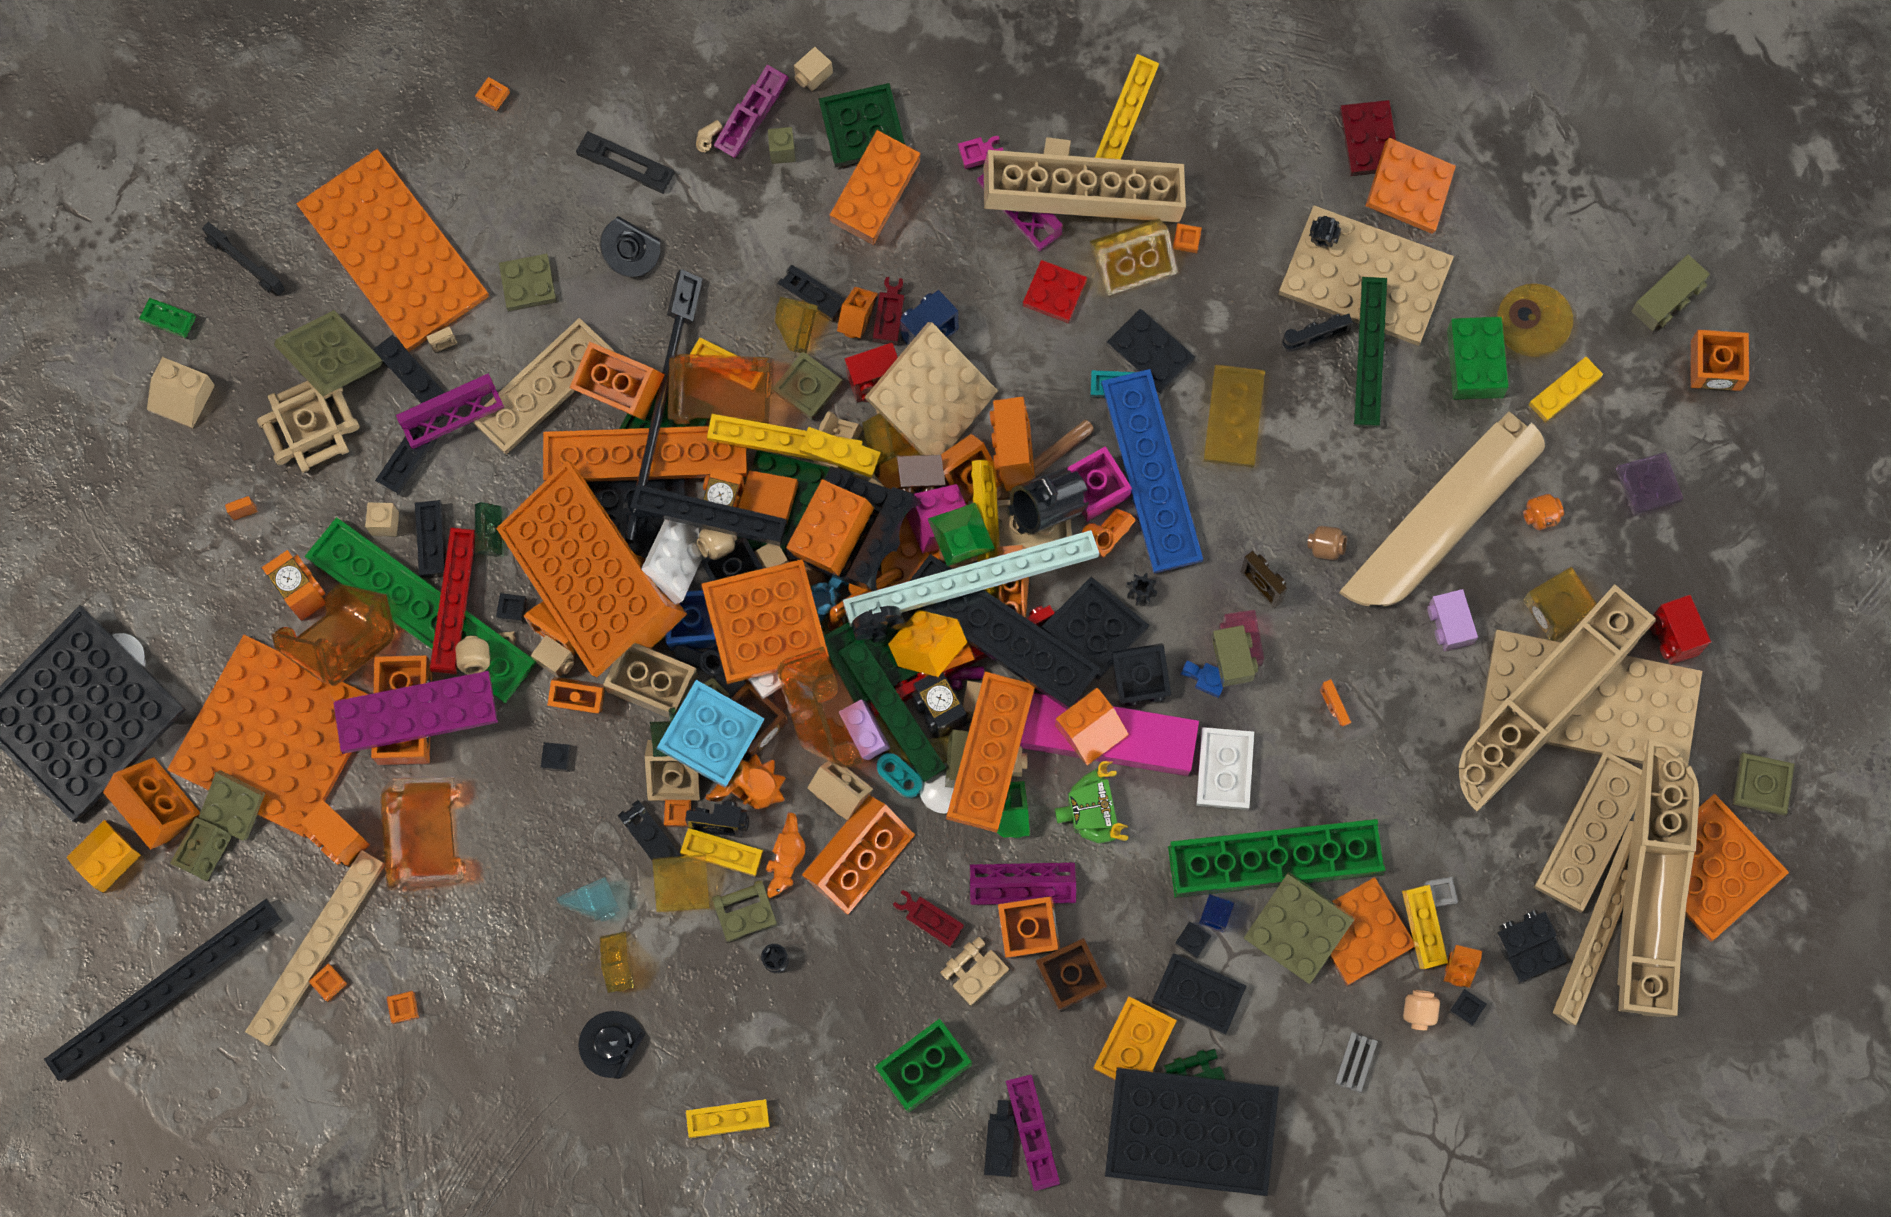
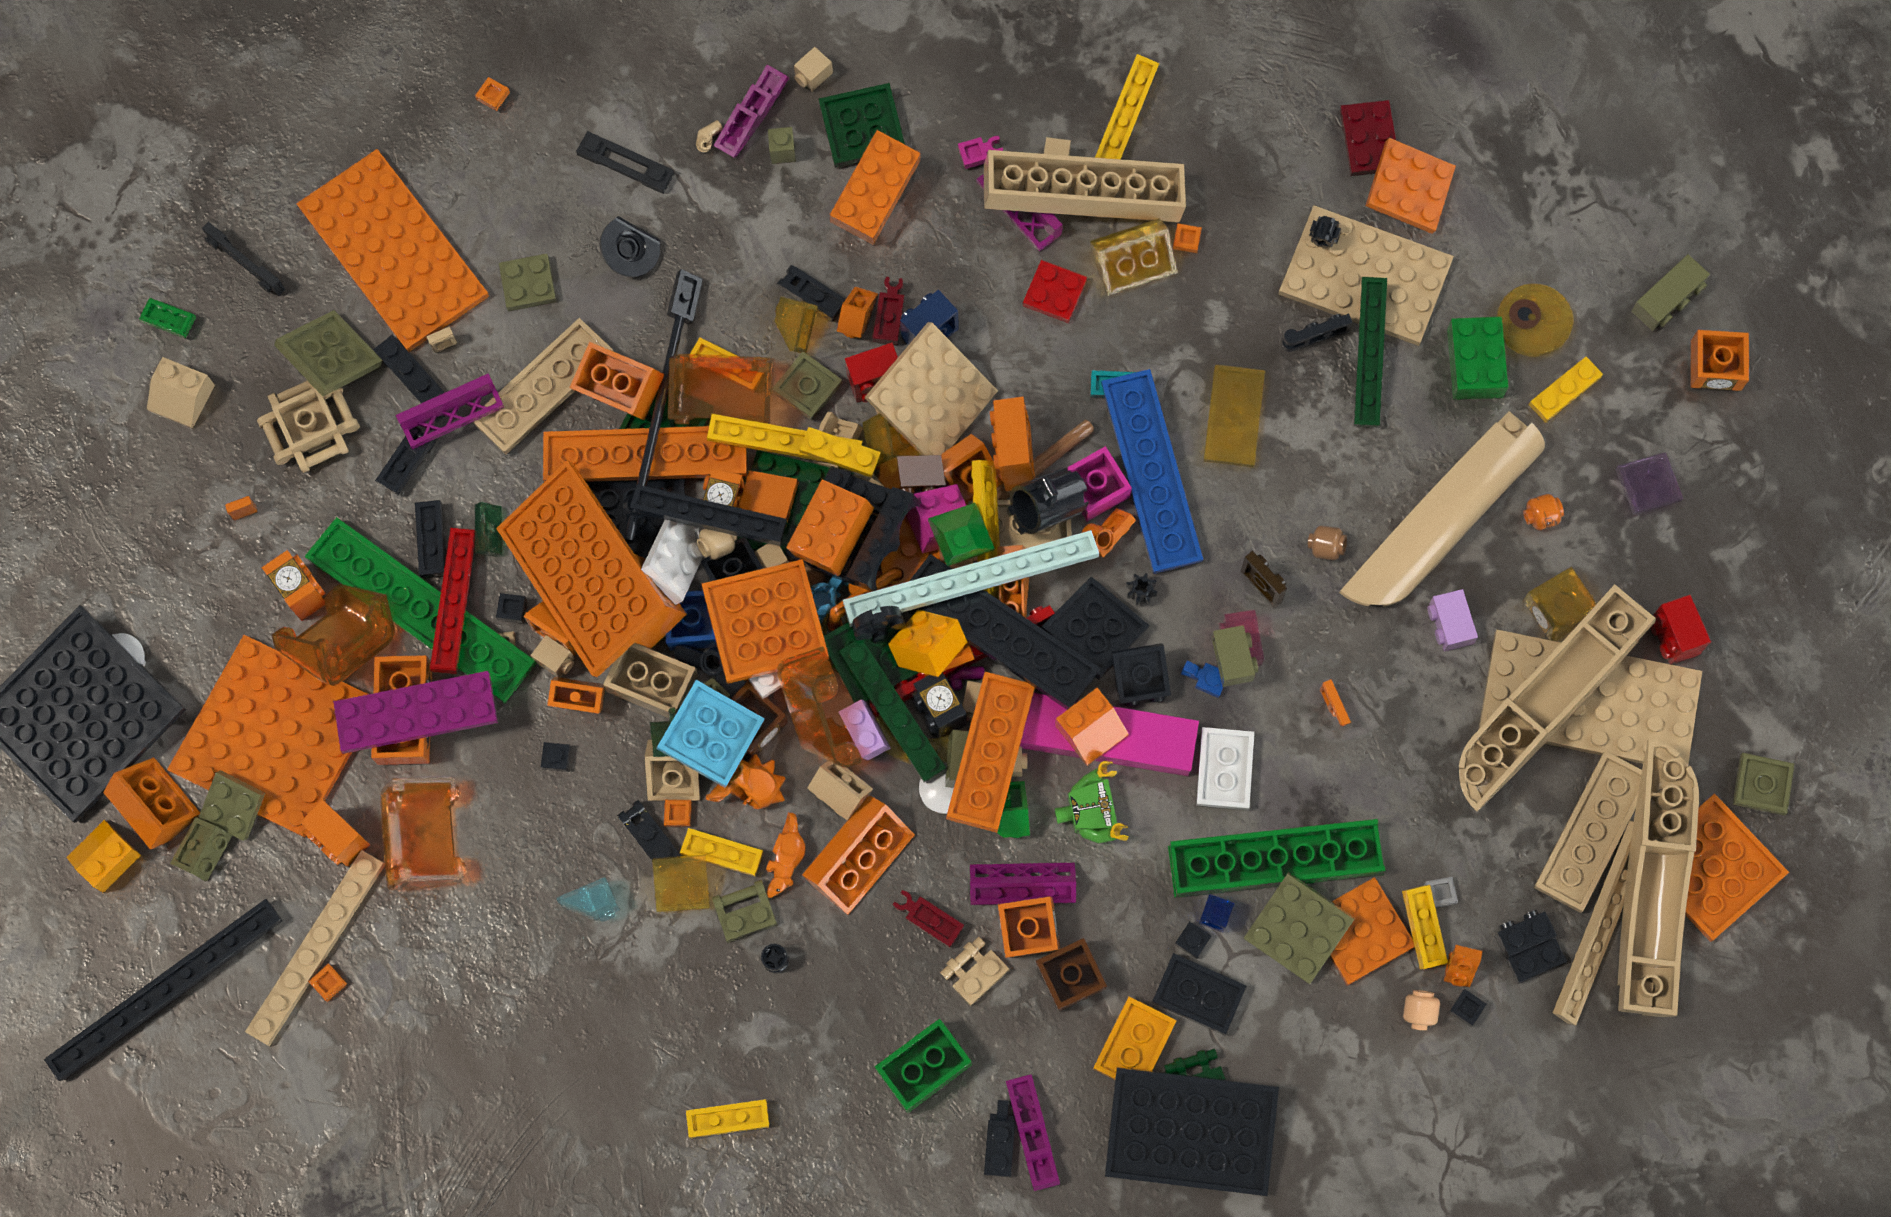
tan brick [365,502,399,537] -> none
orange tile [387,991,419,1024] -> none
tan head [455,636,490,675] -> none
black hat [578,1011,645,1079] -> none
clear yellow slope [600,931,634,993] -> none
black plate [685,801,749,838] -> none
teal plate [877,753,922,798] -> none
black plate [1106,308,1195,394] -> none
light grey tile [1334,1032,1378,1093] -> none

